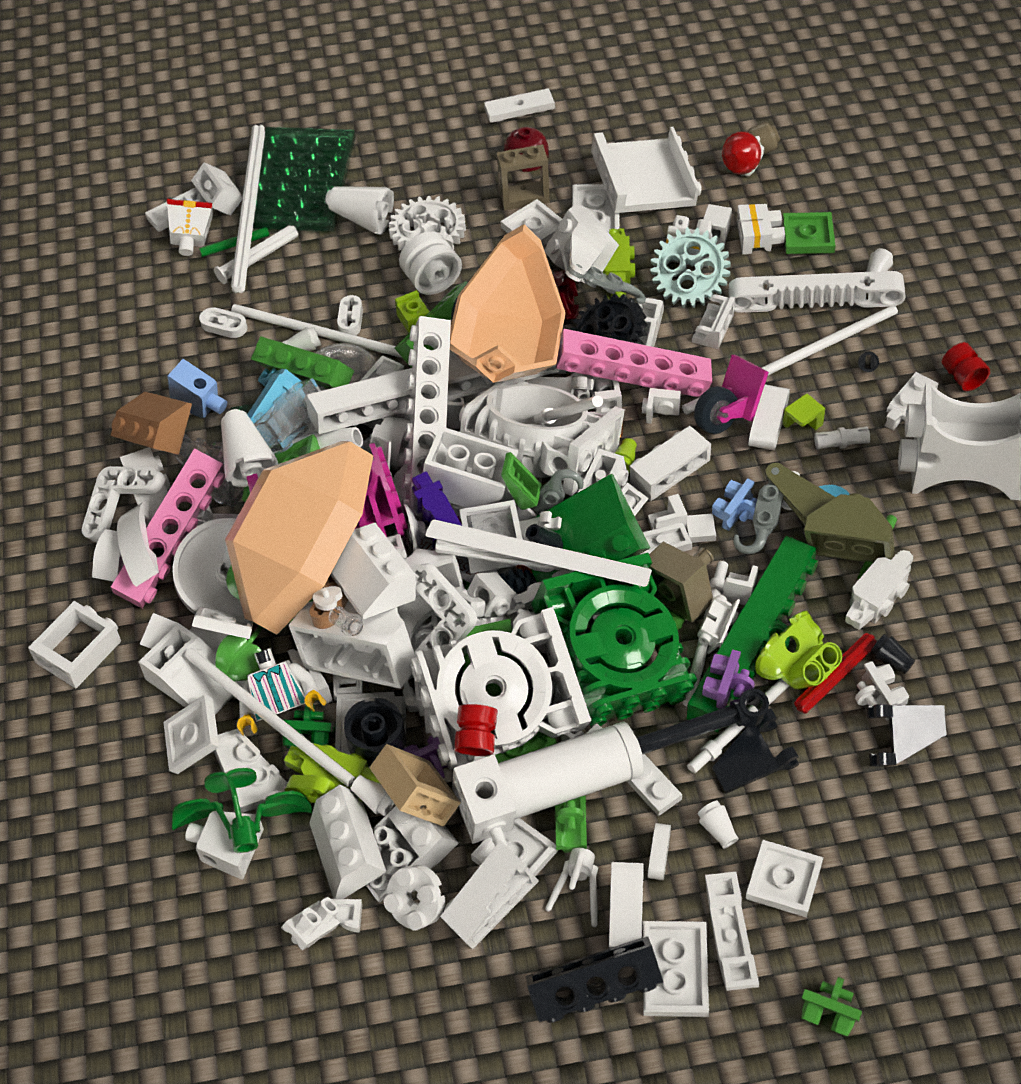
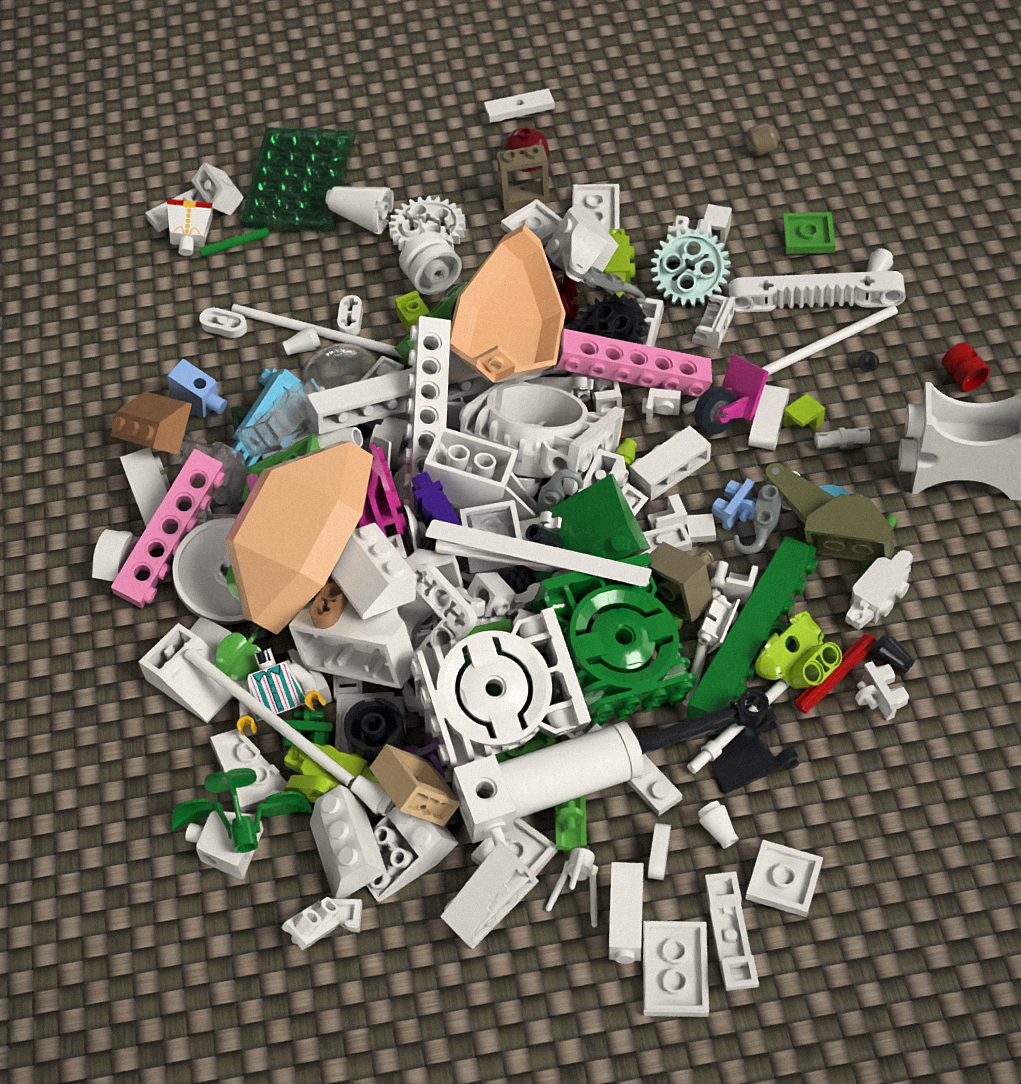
white window [28,601,121,688] -> none
white beam [82,467,165,542] -> none
white slope [117,501,159,587] -> none
white panel [140,613,178,649] -> none
white plate [164,695,219,774] -> none
white tile [192,606,253,639] -> none
white axle [214,225,298,284] -> none
white cone [221,409,279,487] -> none
white axle [231,125,265,293] -> none
bright green brick [251,336,354,389] -> none
white piece [312,586,343,611] -> none
clear pin [329,606,363,636] -> none
white plate [384,865,445,930] -> none
red wheel [454,704,498,756] -> none
bright green slope [501,452,542,510] -> none
black brick [526,936,663,1023] -> none
white bar [534,395,603,425] -> none
white panel [591,127,701,213] -> none
medium lavender hips [702,650,755,709] -> none
red hair [722,132,764,177] -> none
white hips [737,204,785,255] -> none
bright green hips [802,977,862,1037] -> none
flag [866,704,947,766] -> none
white hinge [885,372,938,431] -> none

